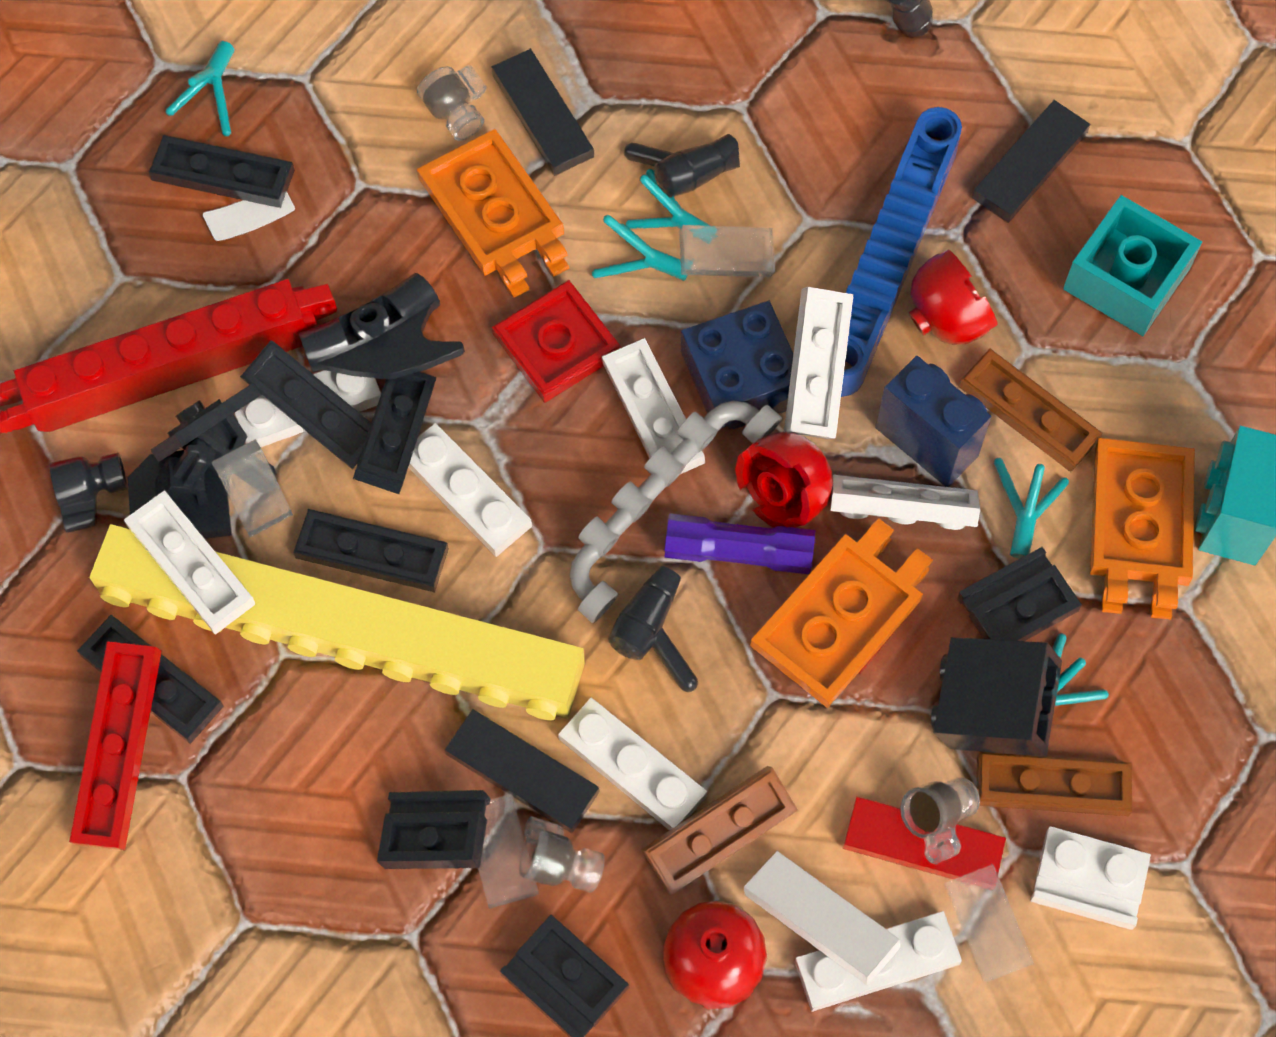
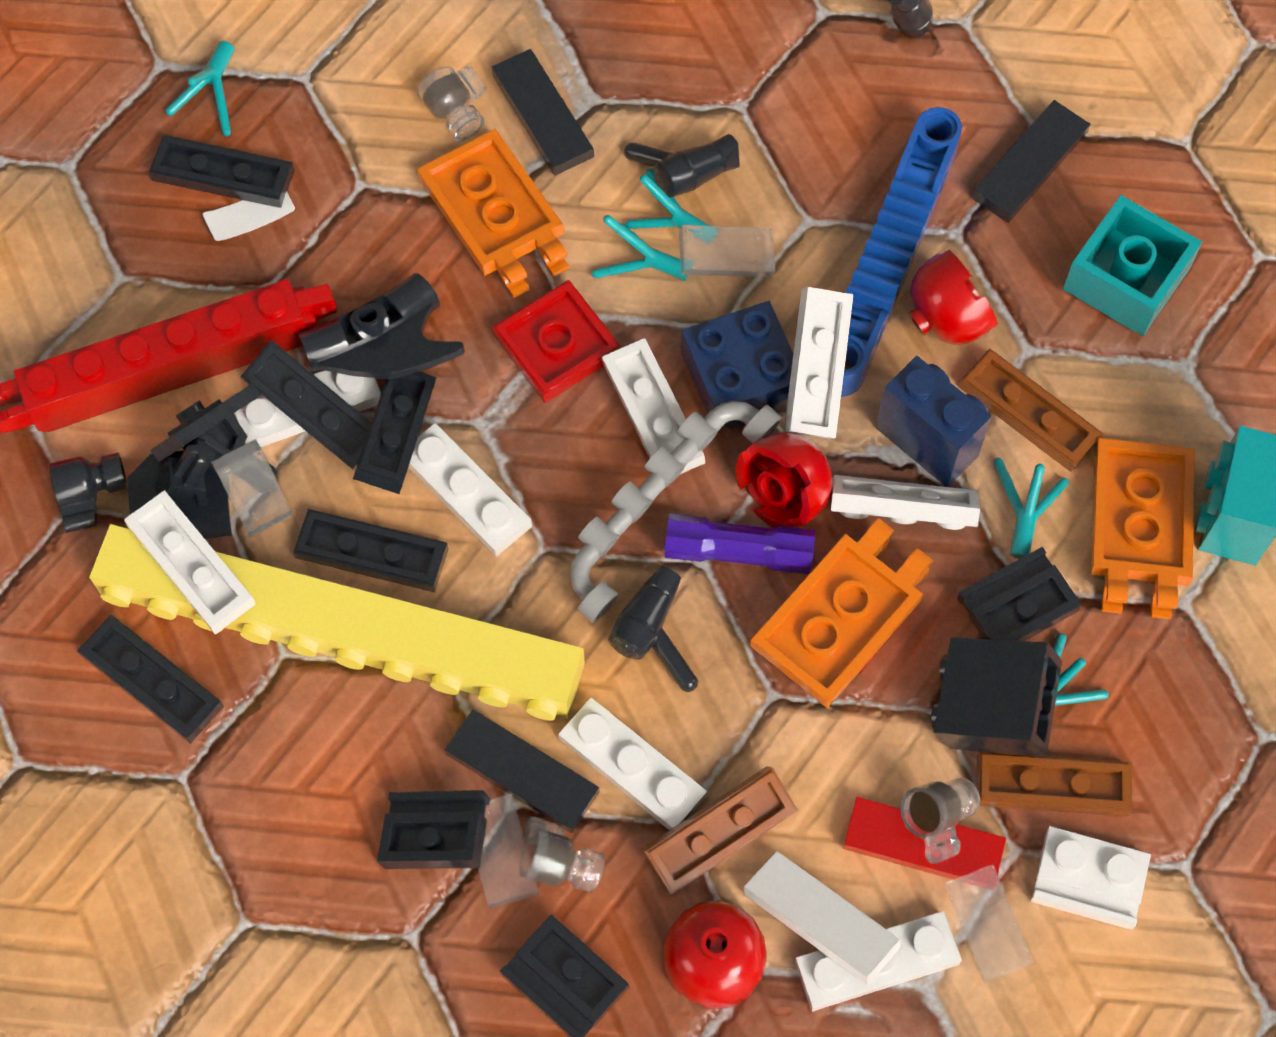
red plate [69,641,162,851] -> none

